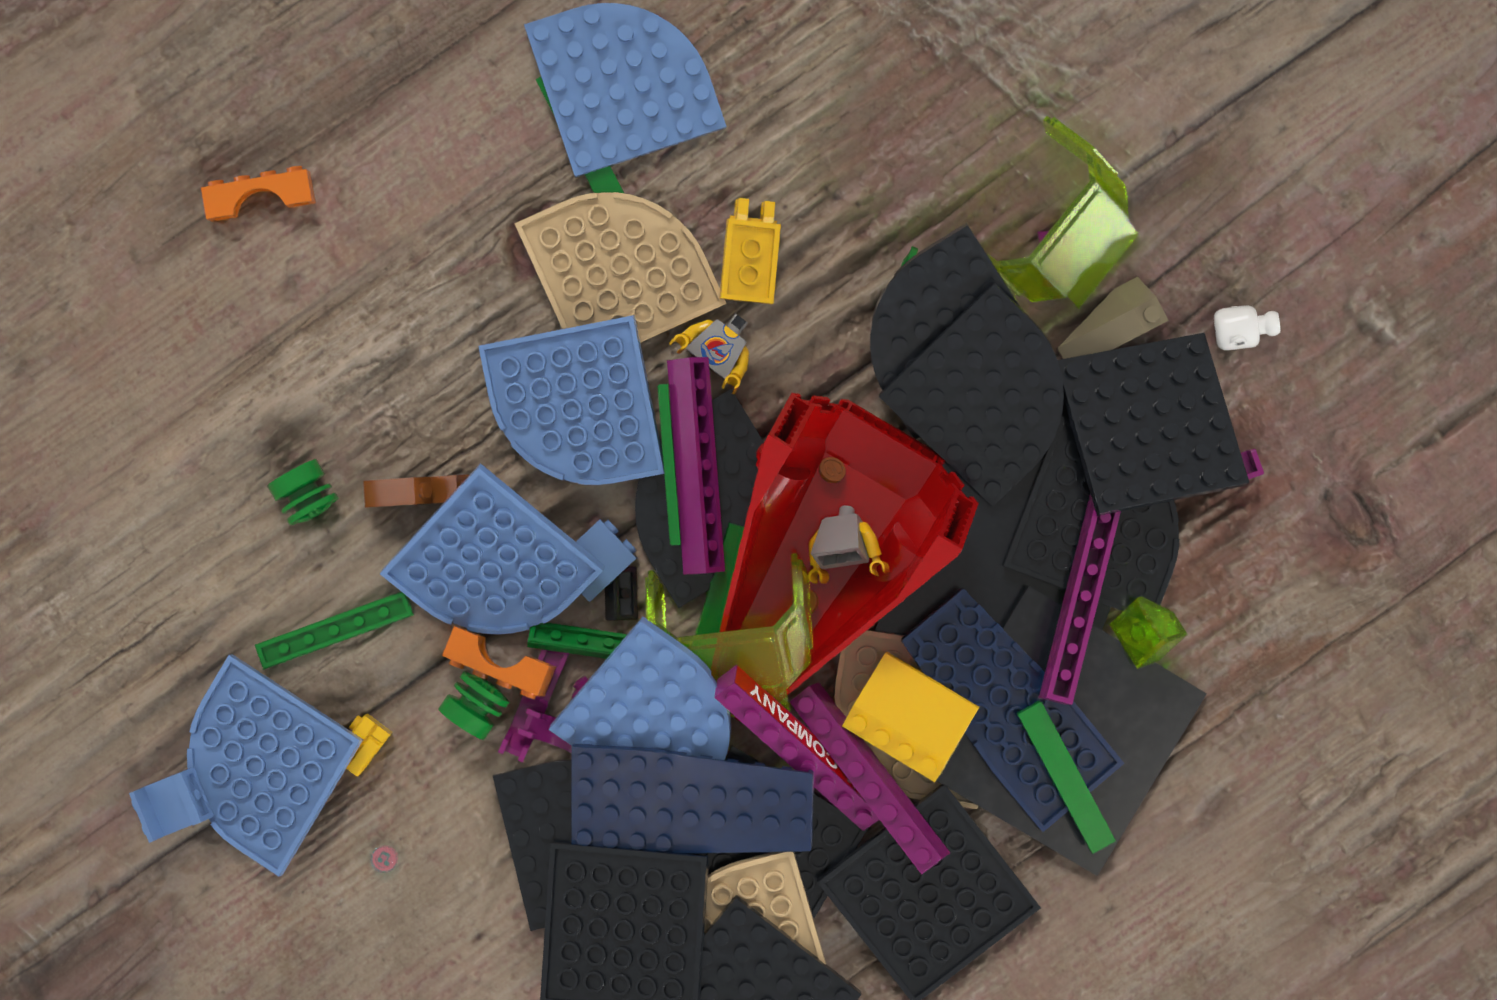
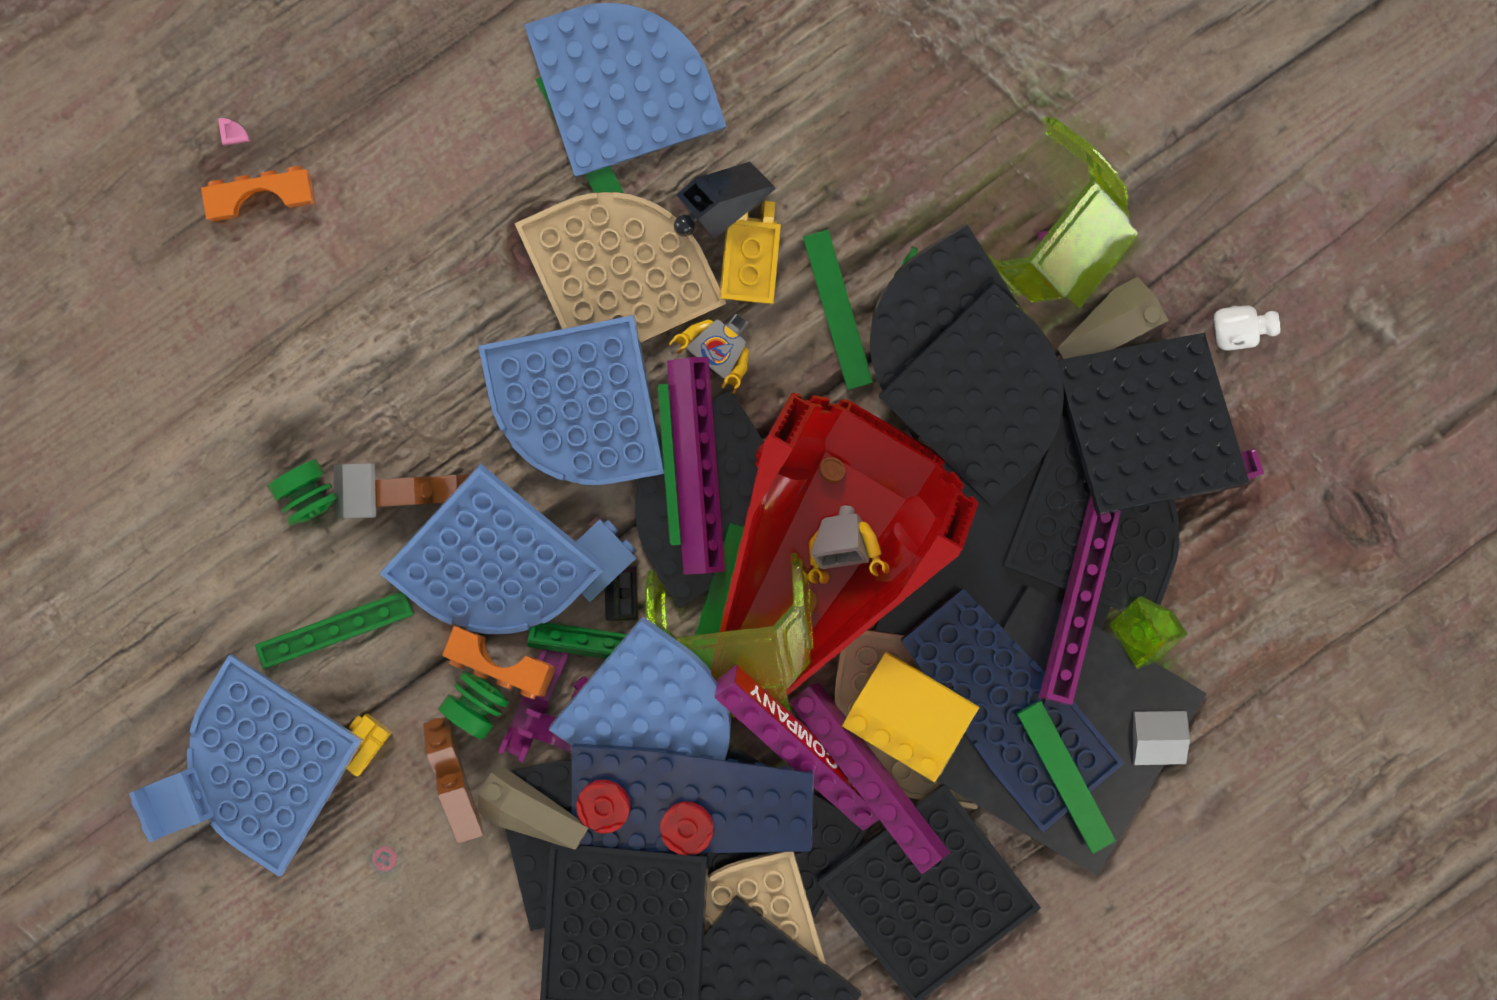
none -> bright pink tile [218,118,250,146]
none -> light grey slope [334,464,376,518]
none -> dark orange arch [423,717,483,843]
none -> dark tan wedge [477,767,589,850]
none -> red tile [576,780,631,834]
none -> red tile [660,802,714,855]
none -> black slope [674,162,776,240]
none -> green tile [803,229,873,390]
none -> light grey slope [1133,711,1190,765]

